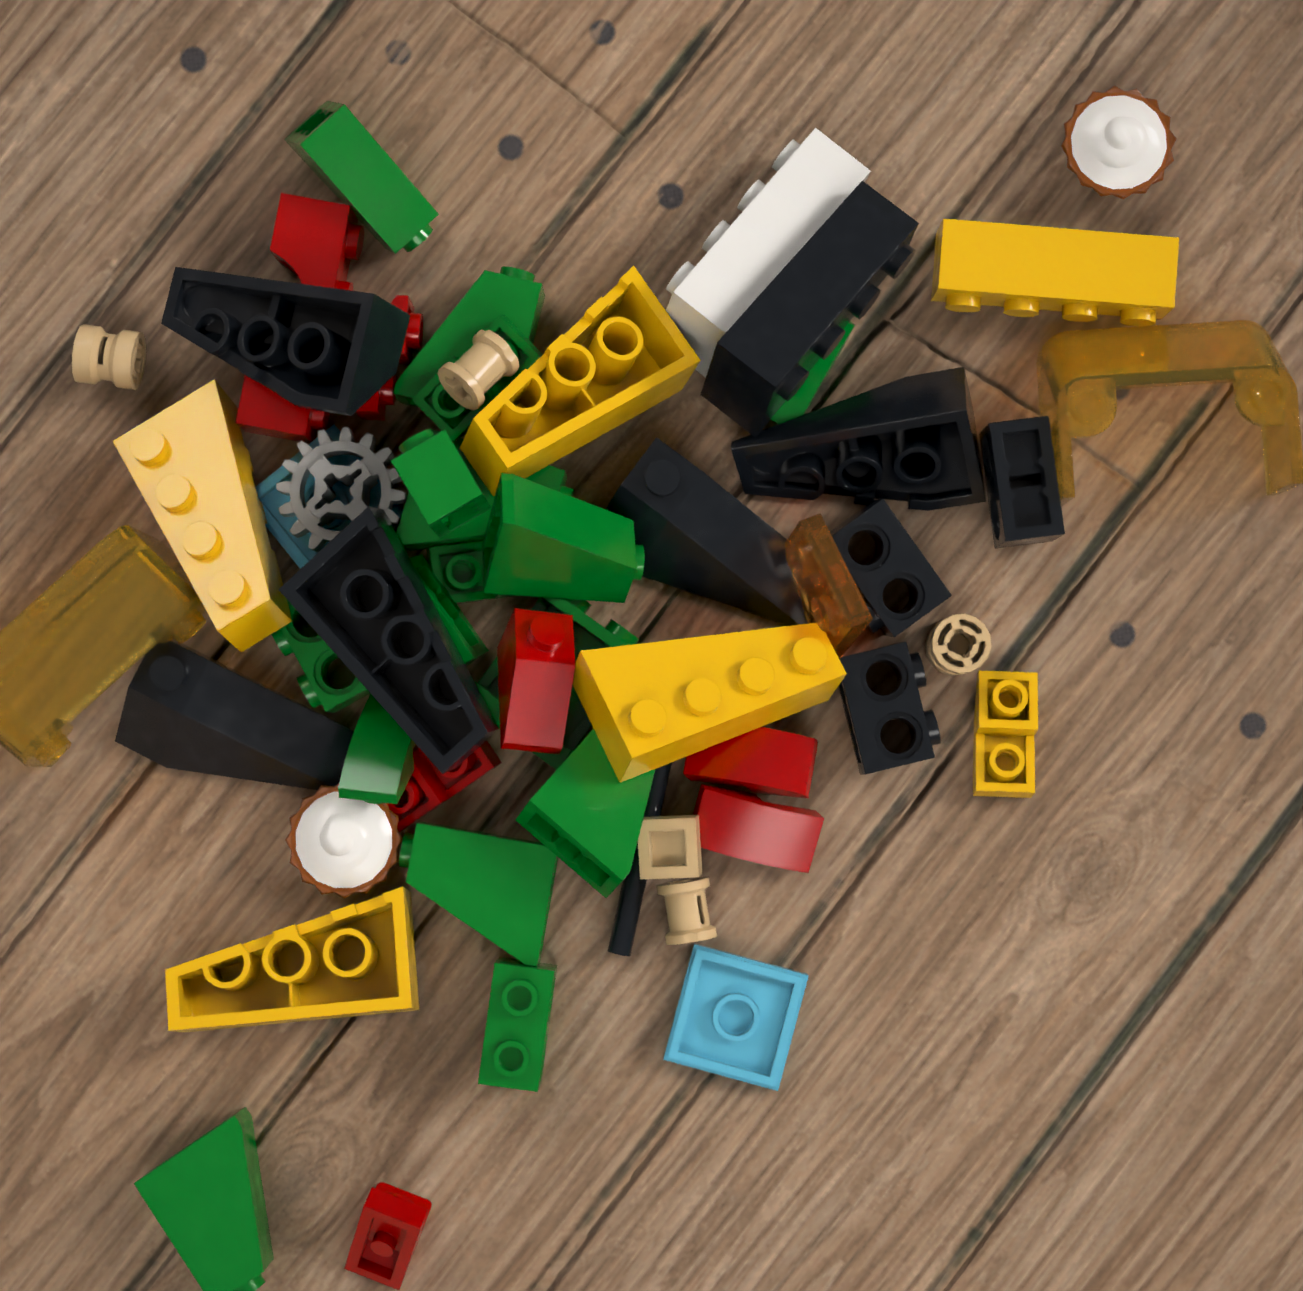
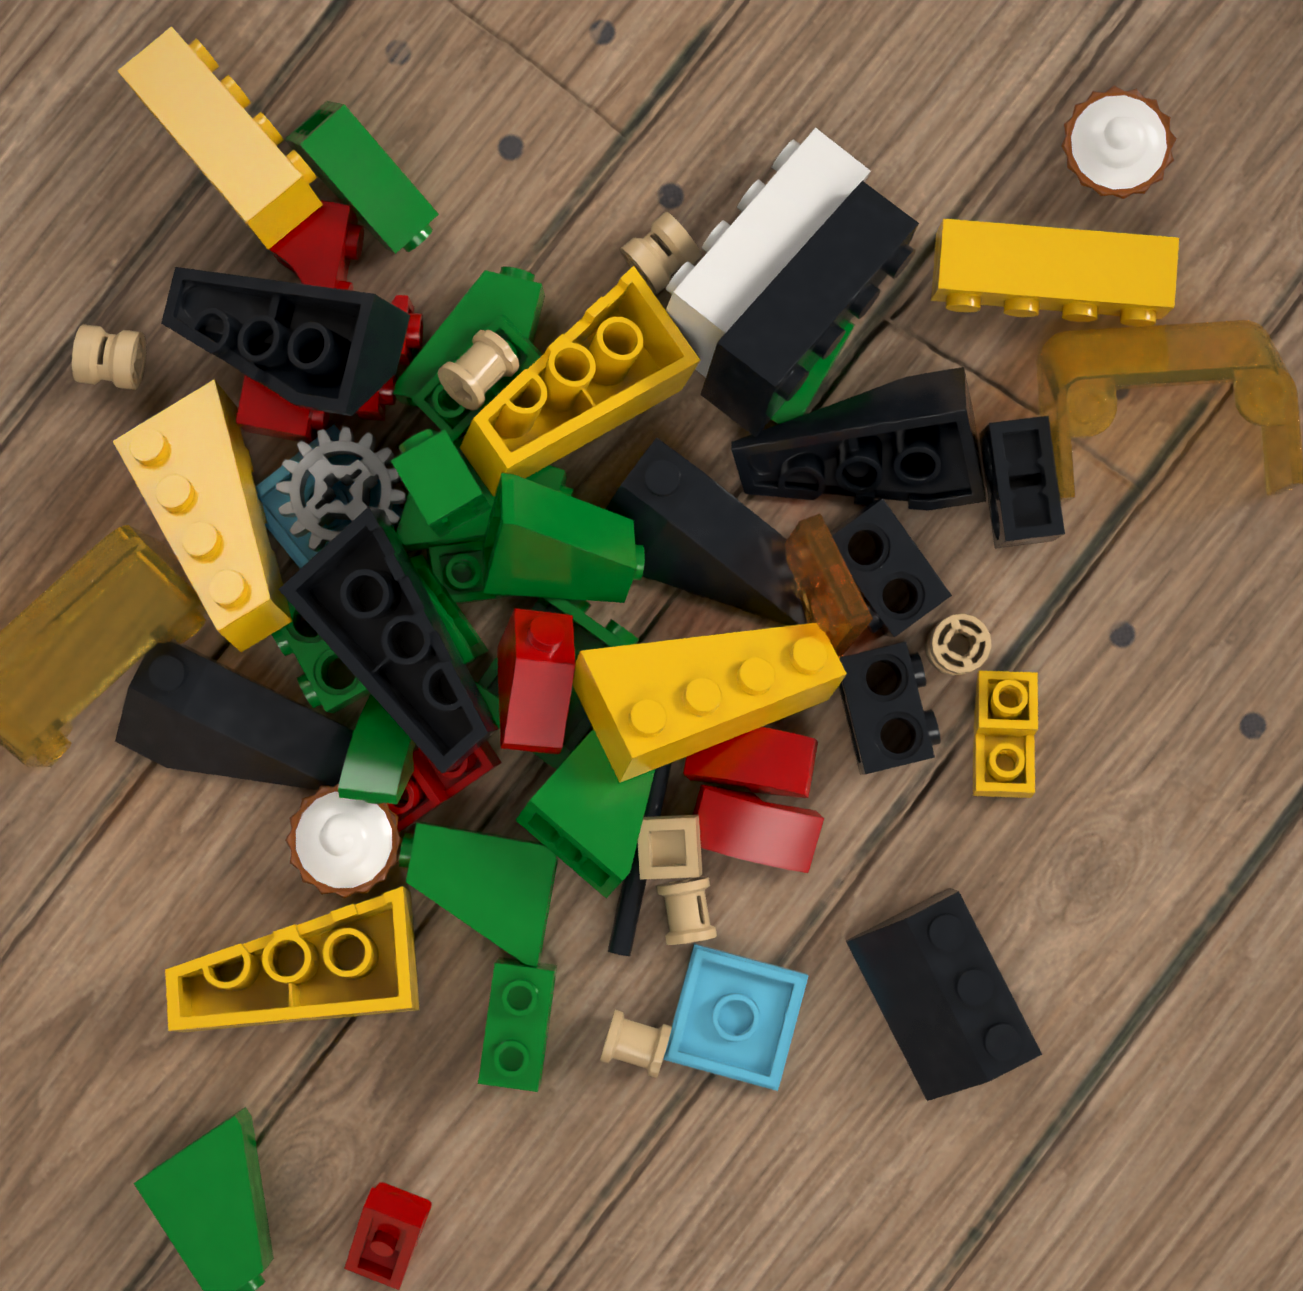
none -> yellow brick [118,26,323,250]
none -> tan bush [600,1009,672,1078]
none -> tan wheel [620,212,702,294]
none -> black slope [846,888,1042,1101]

